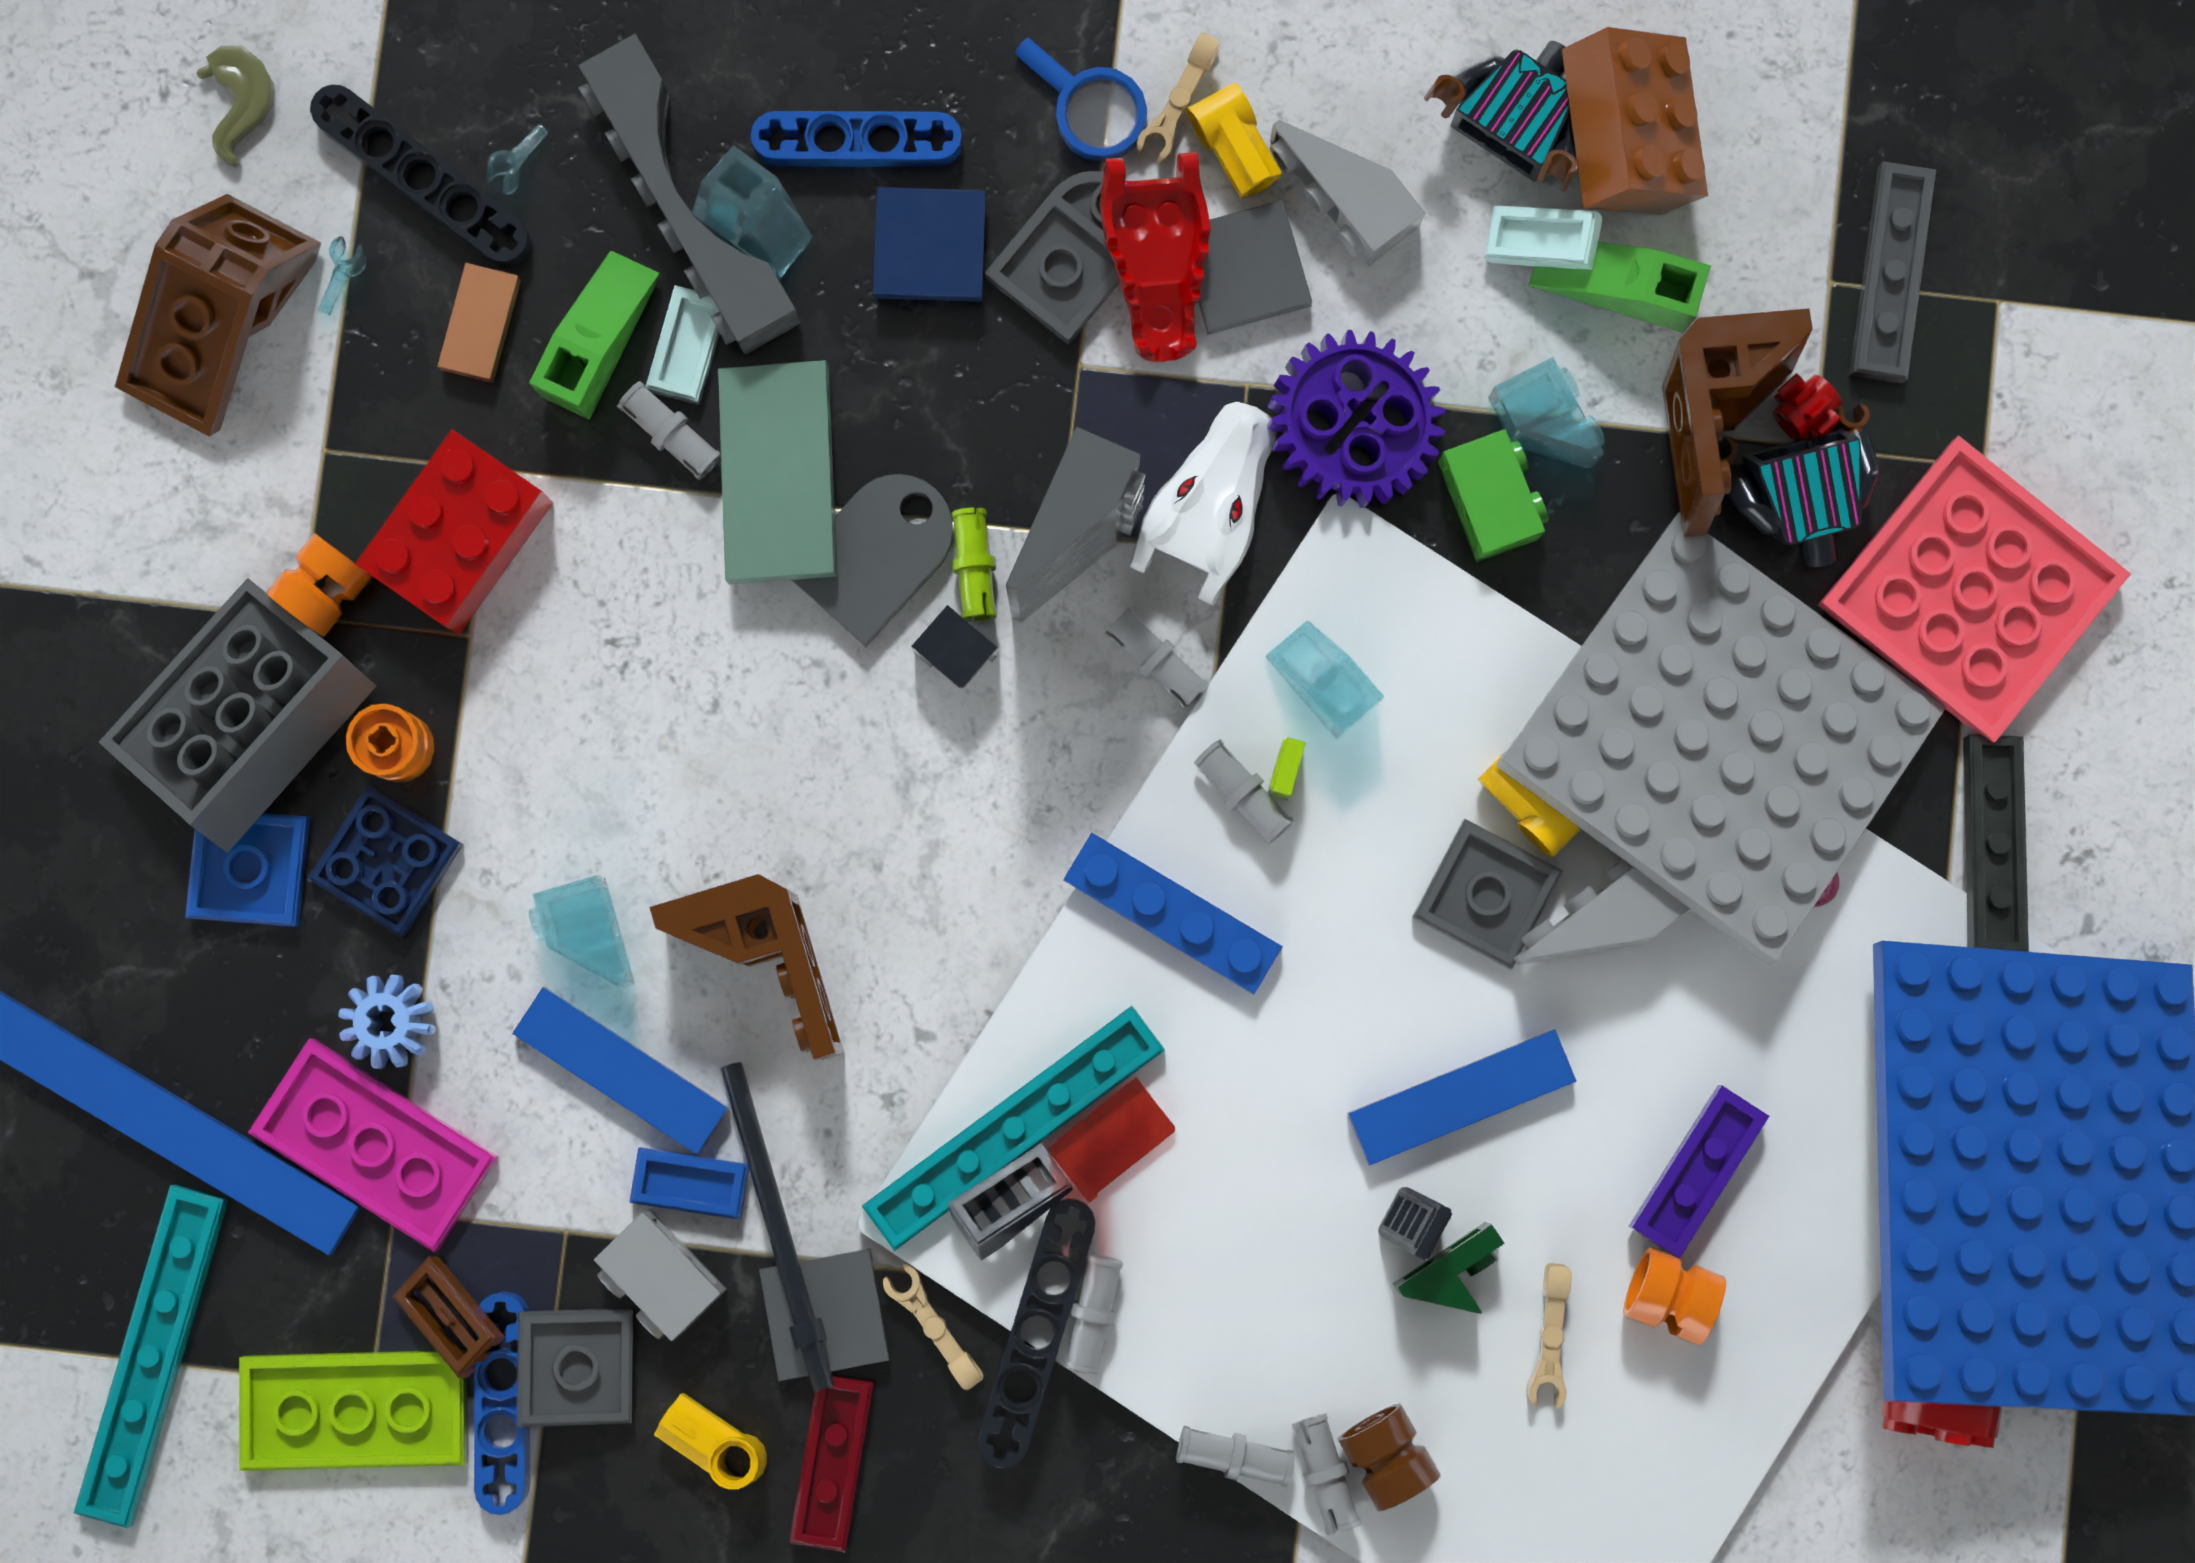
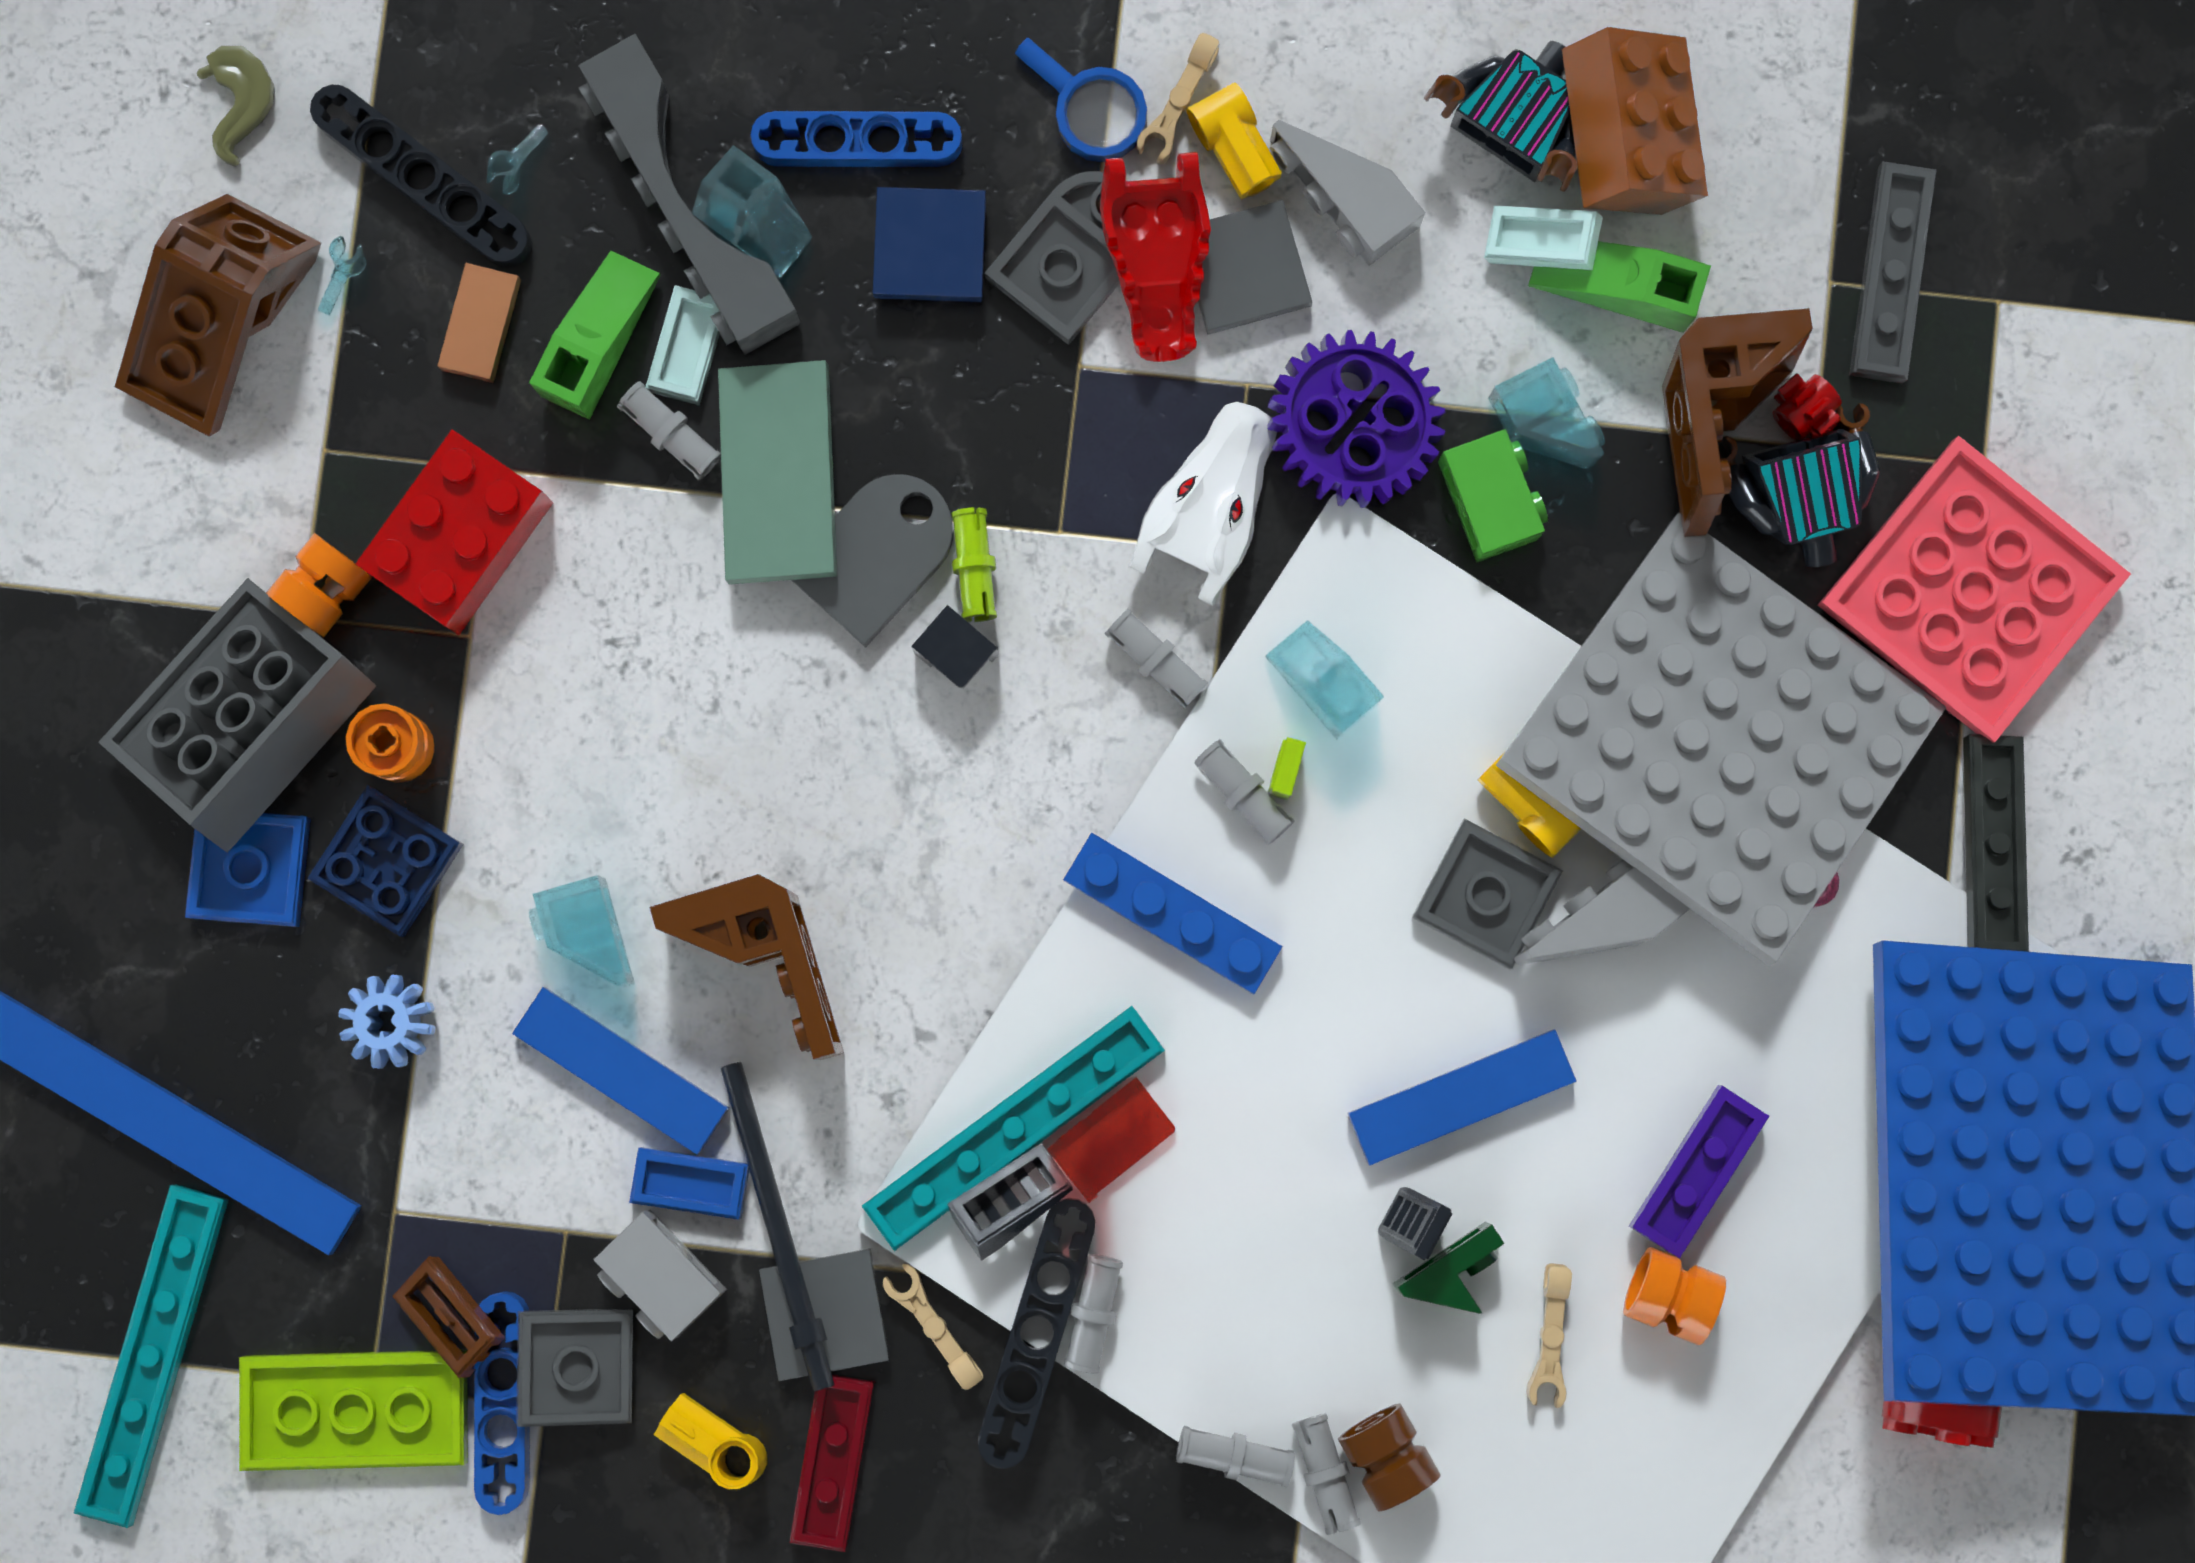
dark pink tile [248,1038,499,1252] -> none
dark grey slope [1006,427,1146,623] -> none

